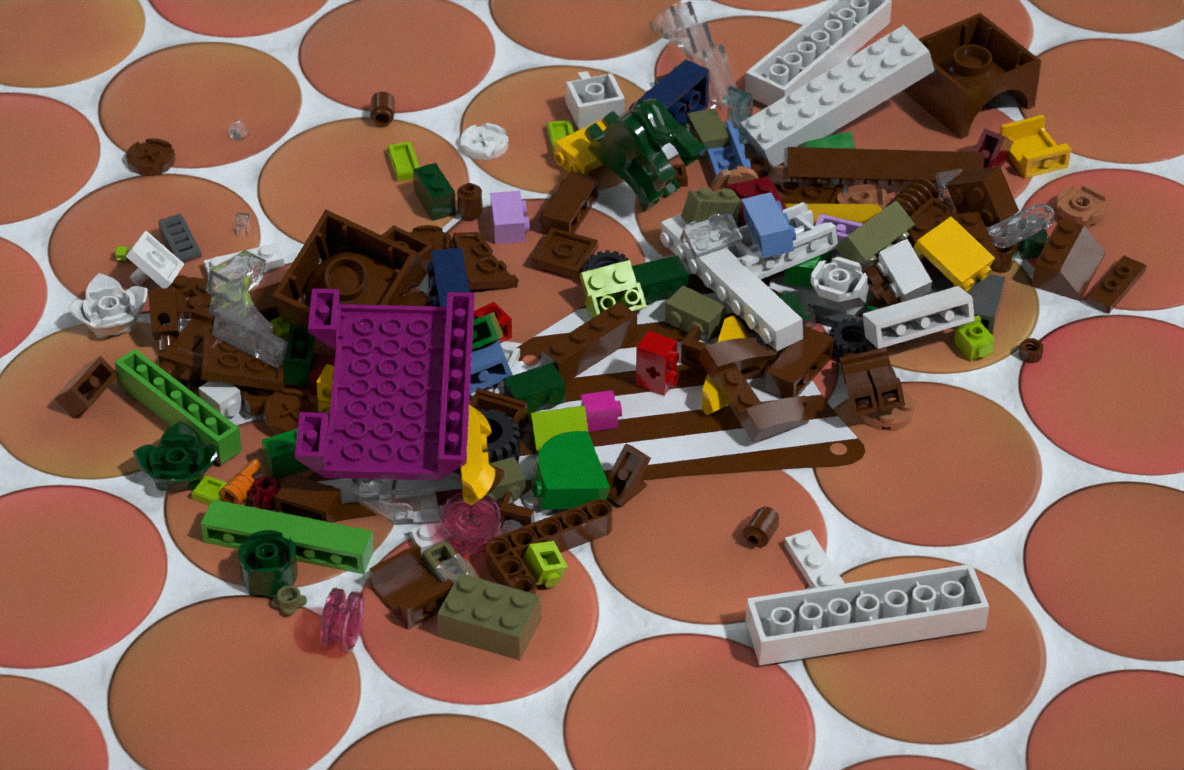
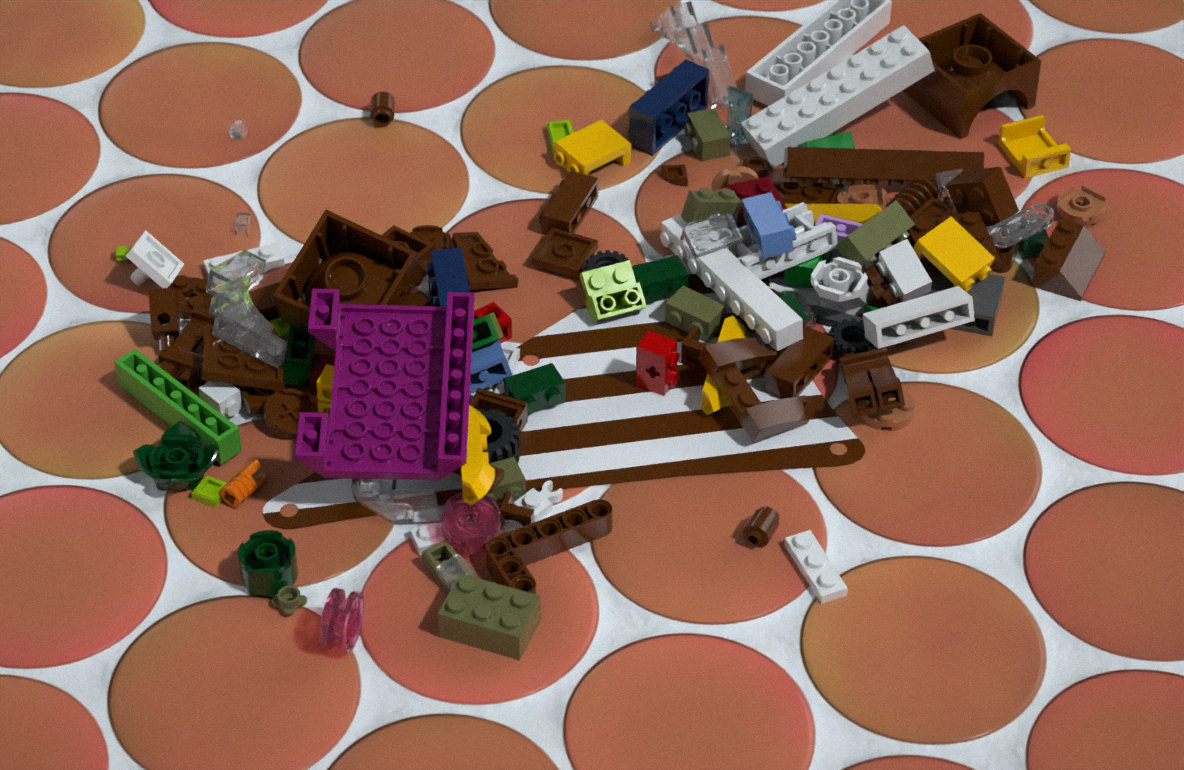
reddish brown brick [54,356,119,418] -> none
white brick [69,273,148,338] -> none
reddish brown tile [126,138,176,176] -> none
dark grey slope [158,214,202,263] -> none
bright green brick [201,500,374,574] -> none
dark red gear [249,476,282,511] -> none
green brick [262,429,310,480] -> none
reddish brown brick [275,474,342,523] -> none
reddish brown panel [369,544,454,630] -> none
lime tile [387,141,420,182] -> none
dark green brick [413,163,456,221] -> none
reddish brown brick [457,183,483,221] -> none
white tile [461,123,508,160] -> none
lavender brick [490,191,530,244] -> none
lime brick [522,541,568,588] -> none
lime slope [527,405,589,455] -> none
green brick [532,431,610,509] -> none
reddish brown brick [541,302,637,383] -> none
white hinge [565,71,625,130] -> none
dark pink brick [581,390,622,432] -> none
dark green piece [584,98,707,212] -> none
reddish brown slope [607,444,651,506] -> none
medium blue bracket [707,120,751,177] -> none
white brick [746,564,989,665] -> none
lime brick [954,315,995,362] -> none
dark red slope [974,128,1014,168] -> none
reddish brown axle [1019,338,1043,363] -> none
reddish brown plate [1086,255,1146,313] -> none

